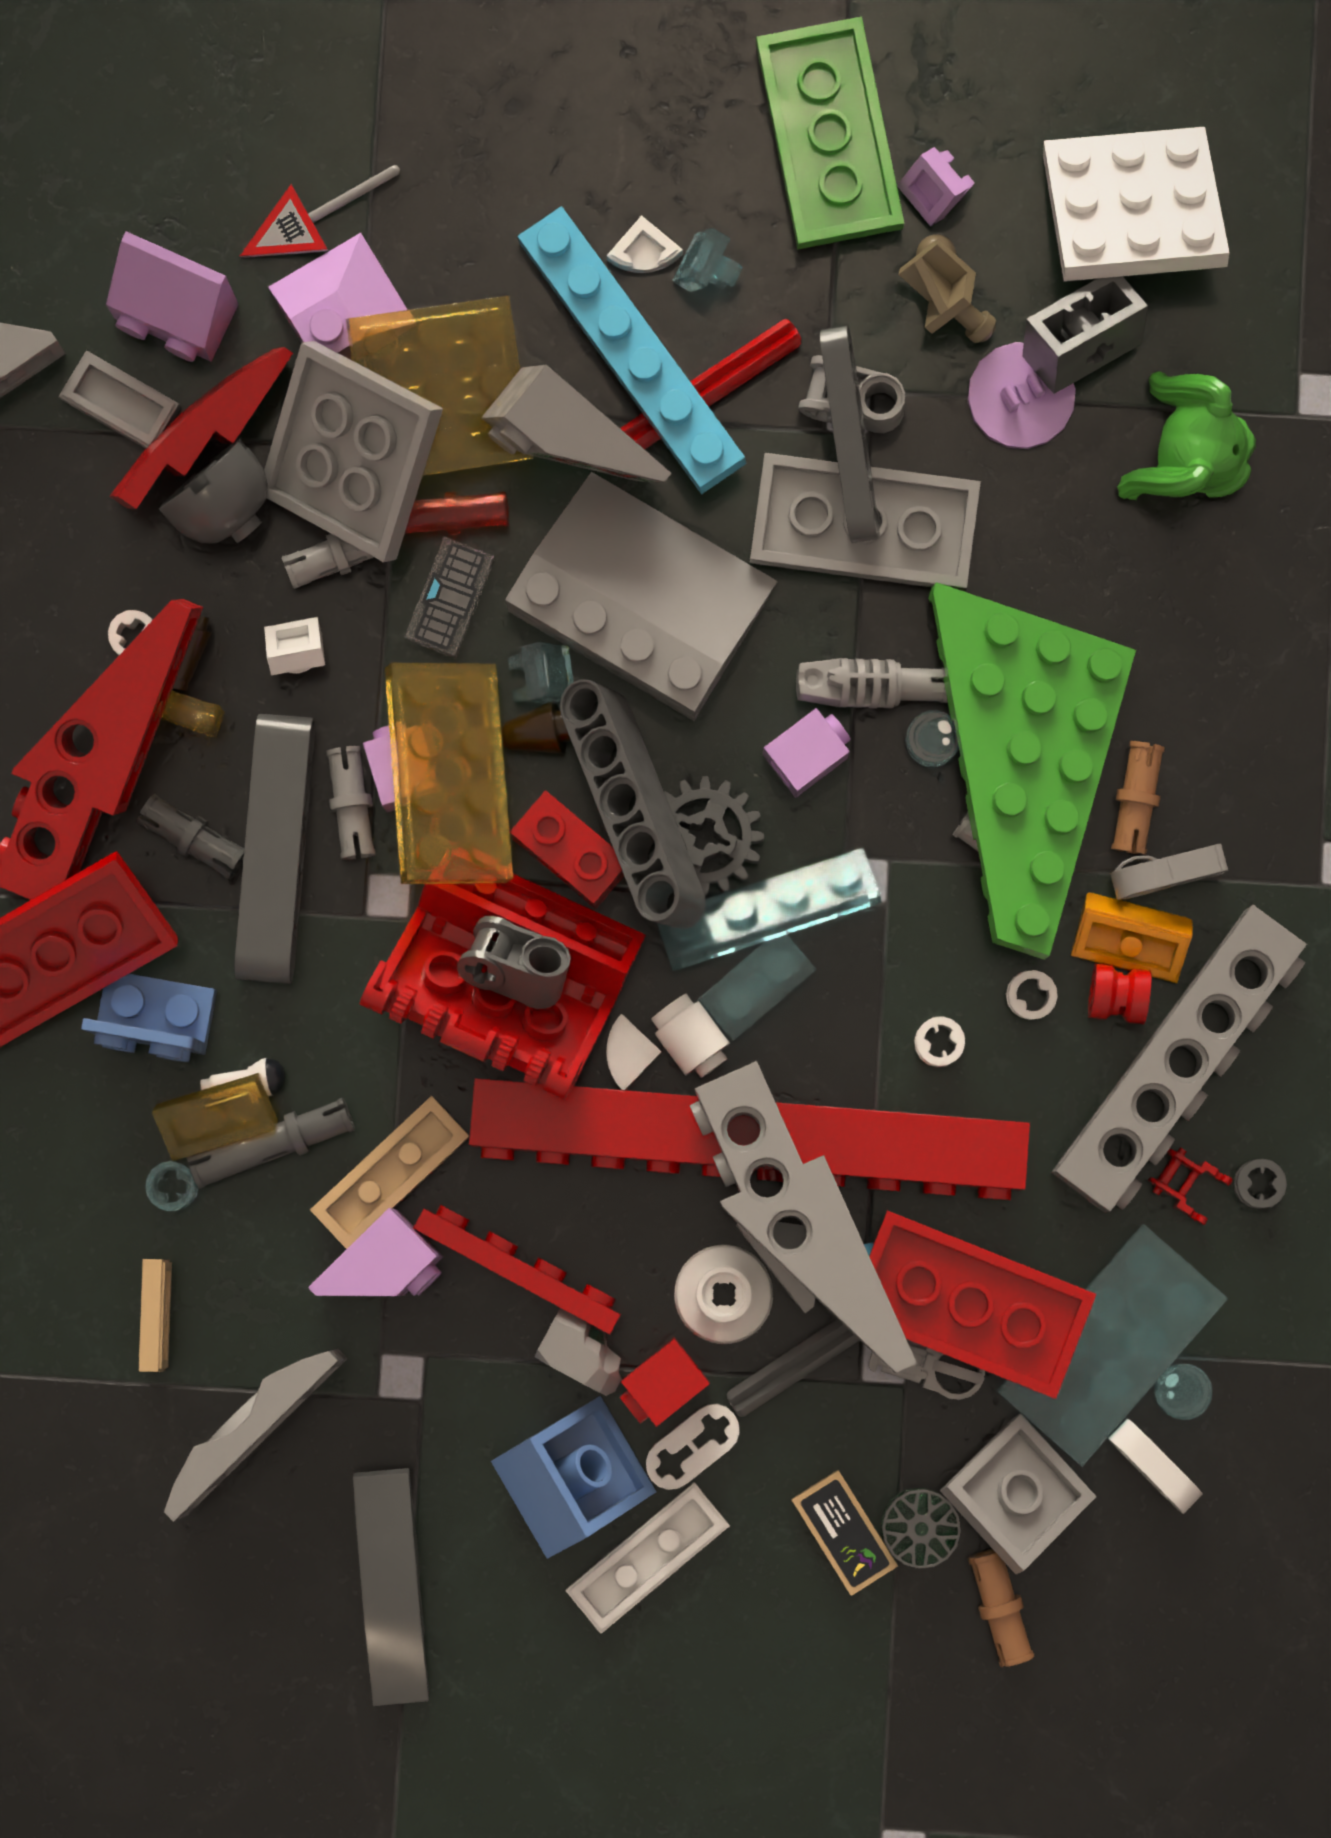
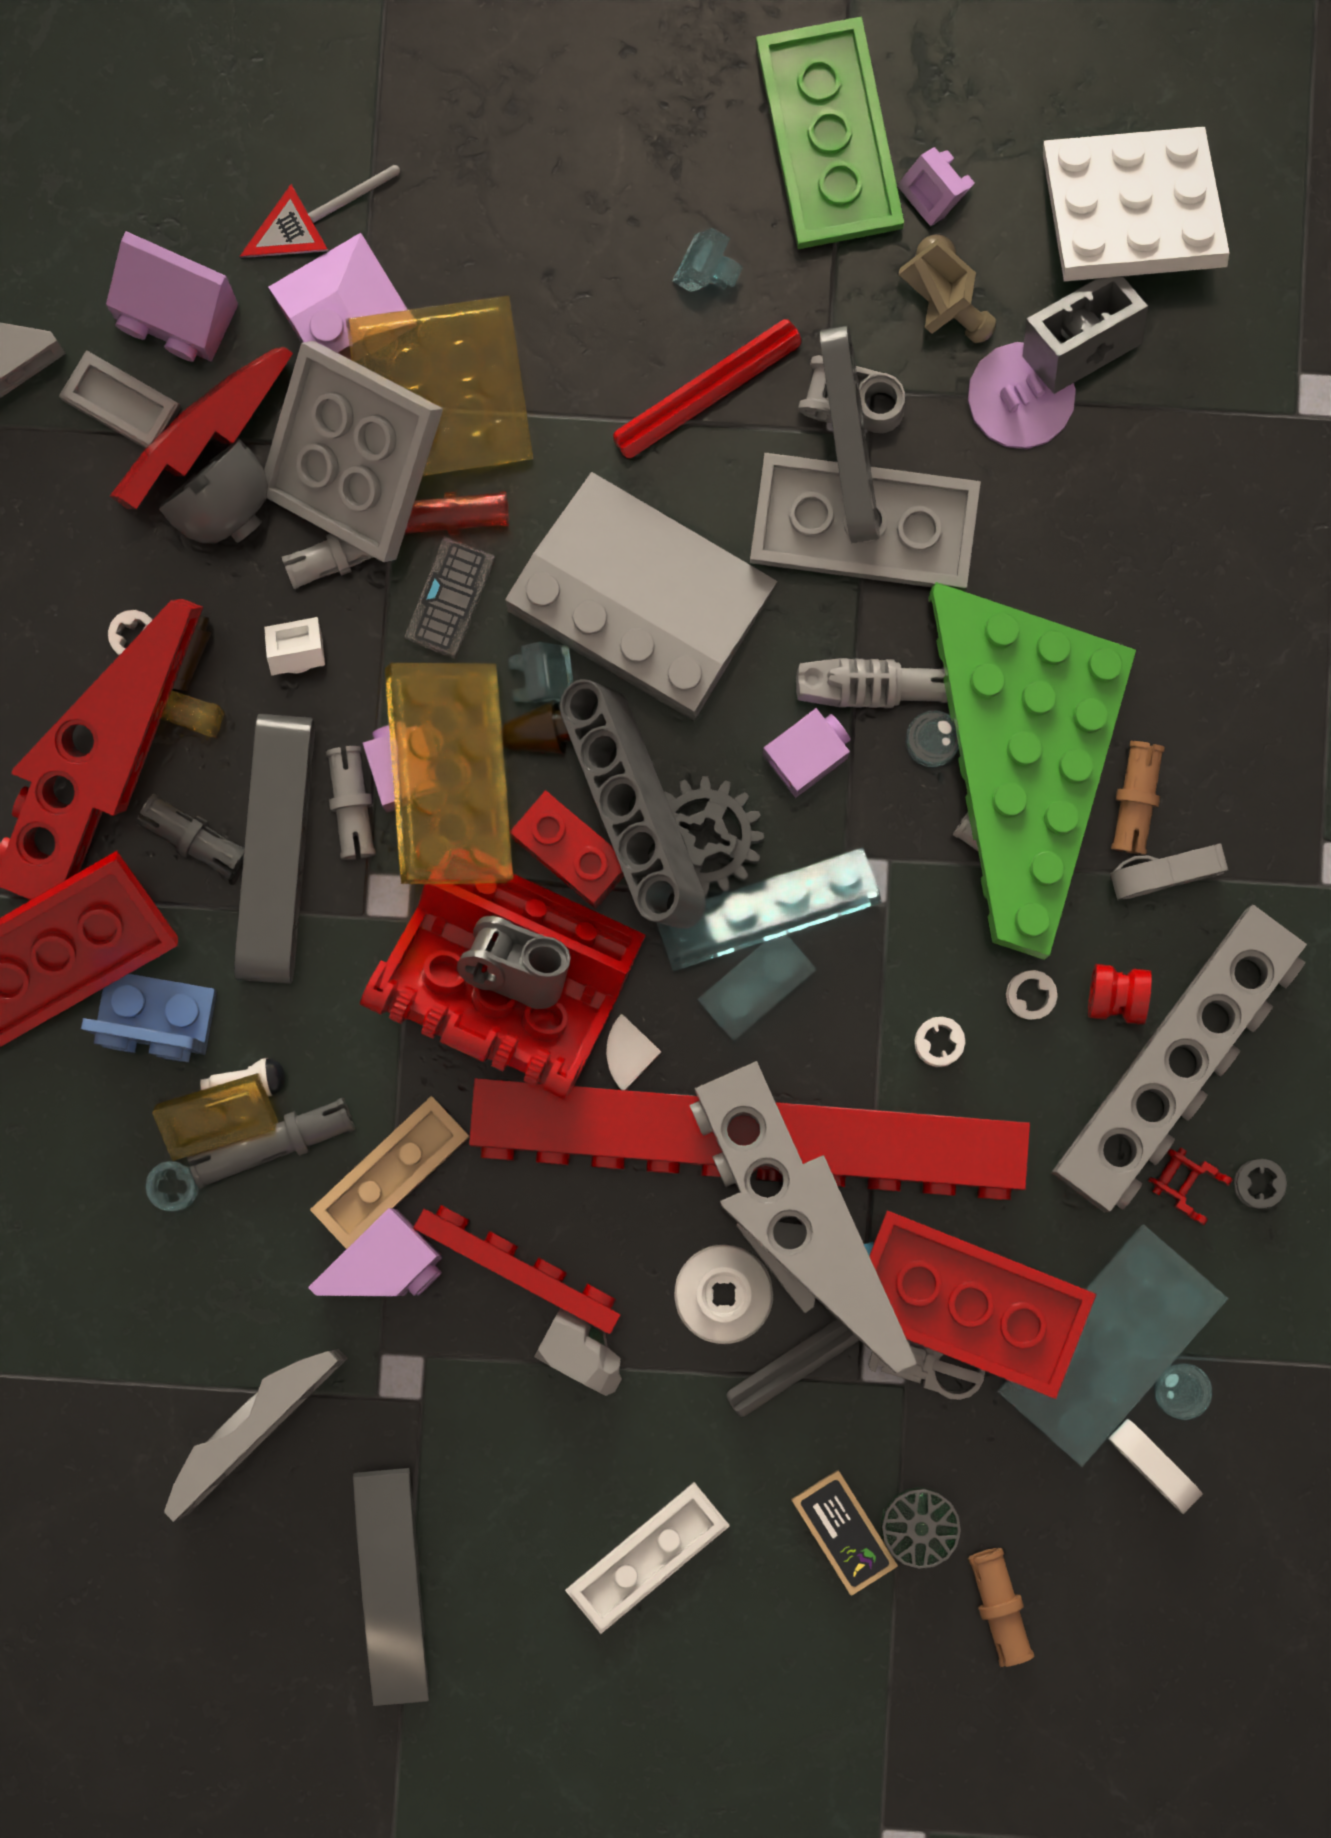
tan tile [139,1259,172,1372] -> none
light grey slope [482,365,671,482] -> none
medium blue slope [491,1396,656,1559] -> none
medium azure plate [517,206,746,494] -> none
white tile [607,215,683,273] -> none
red brick [620,1337,710,1427] -> none
white beam [646,1404,739,1490] -> none
white brick [651,994,730,1078] -> none
light grey plate [940,1413,1097,1574] -> none
light orange slope [1071,892,1193,983] -> none
bright green hair [1117,371,1256,500] -> none

